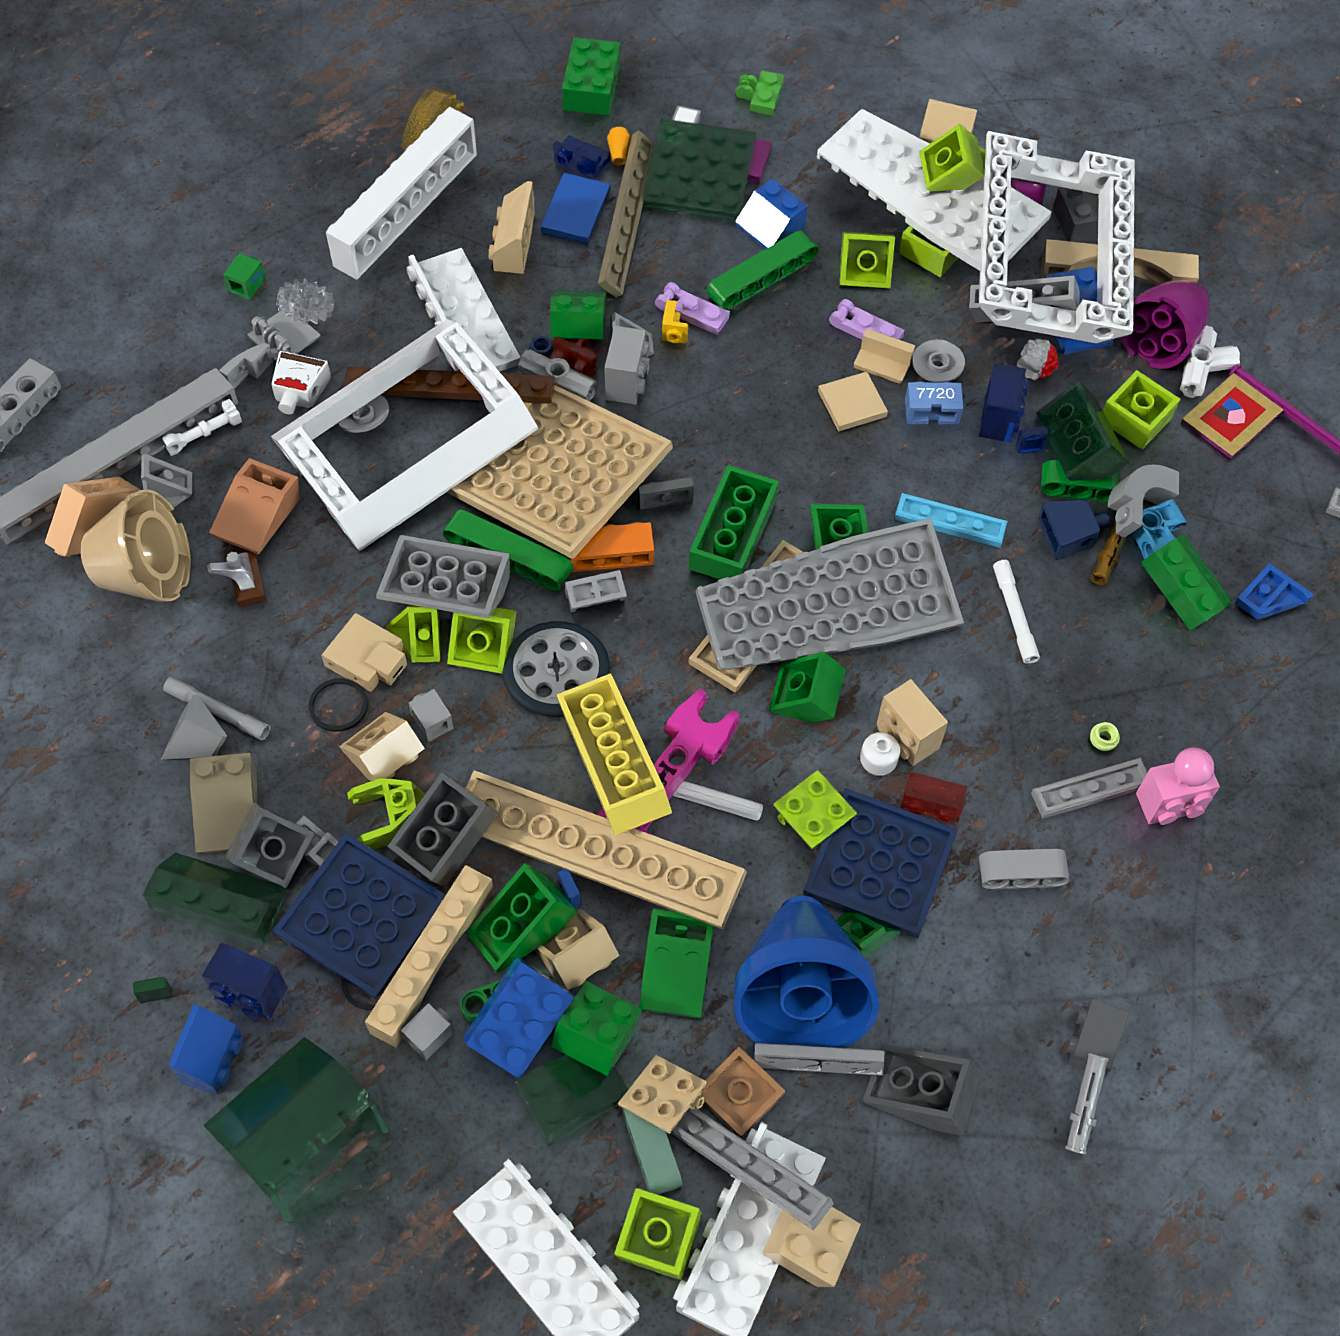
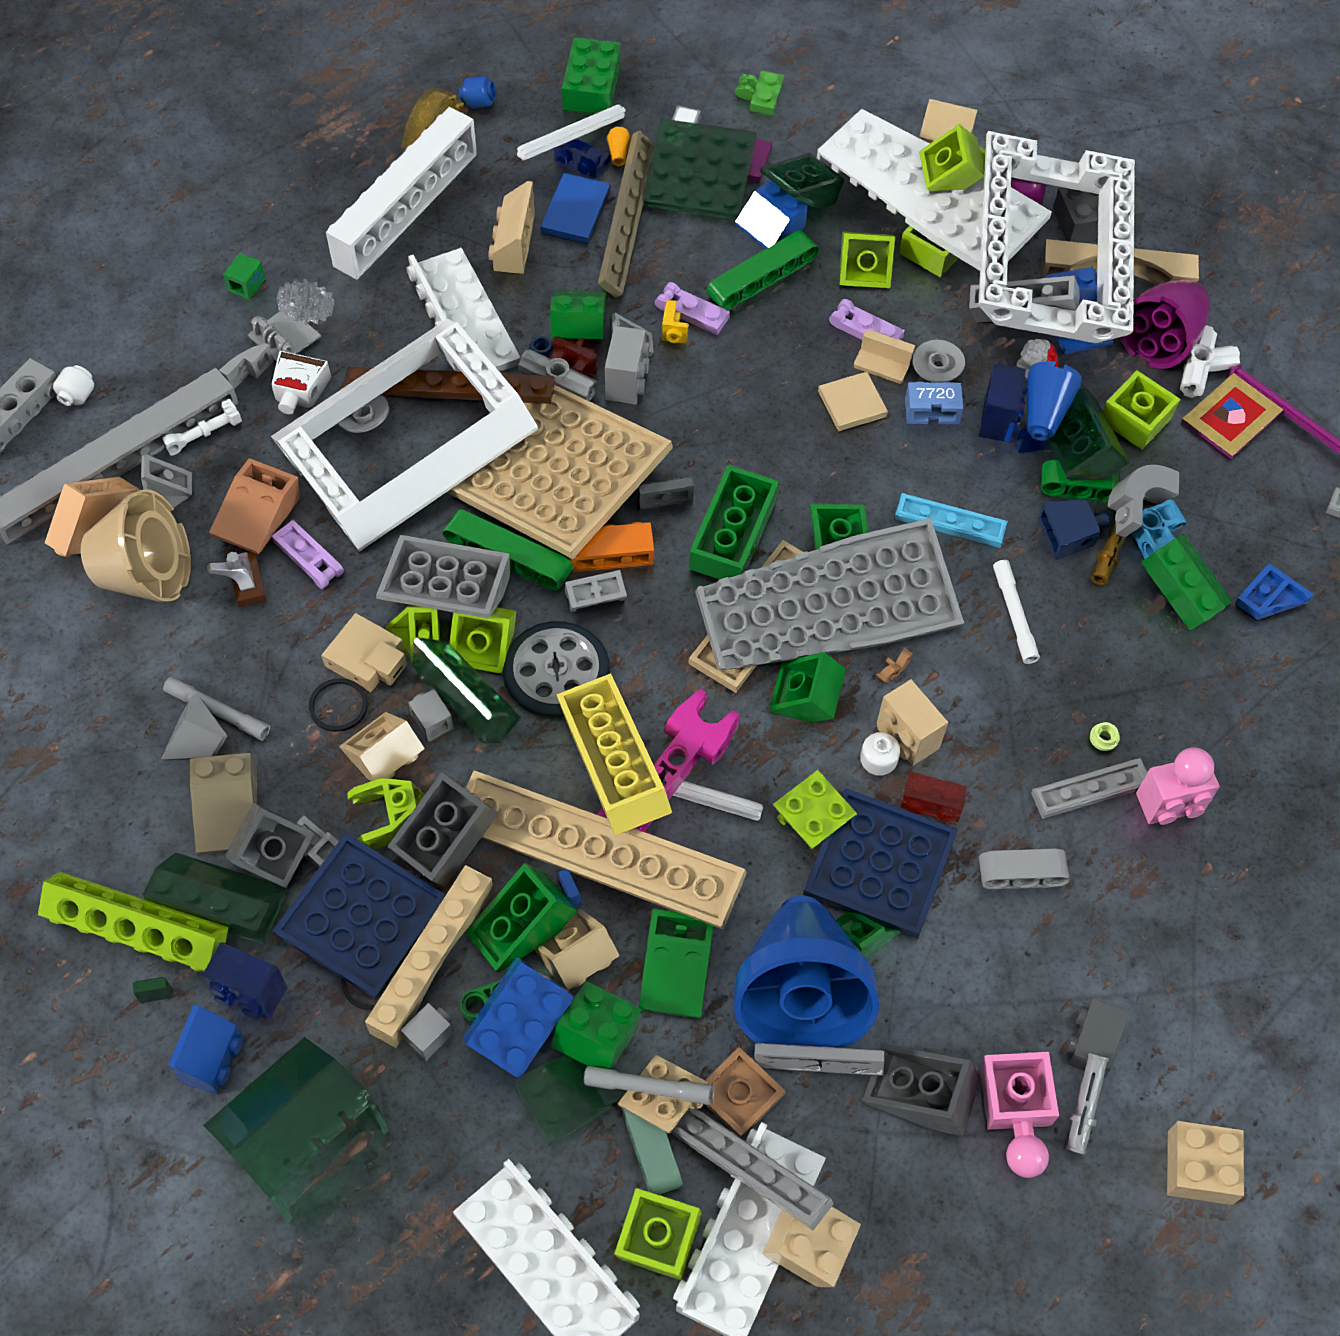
none -> lime brick [38,871,229,972]
none -> white head [53,365,94,406]
none -> lavender plate [272,520,344,589]
none -> clear green slope [412,637,521,744]
none -> blue head [459,75,496,109]
none -> white axle [517,104,625,160]
none -> light grey piece [584,1066,714,1105]
none -> clear green slope [760,153,845,209]
none -> medium nougat piece [876,647,913,683]
none -> bright pink brick [979,1052,1059,1178]
none -> blue cone [1027,361,1082,441]
none -> tan brick [1167,1121,1244,1205]

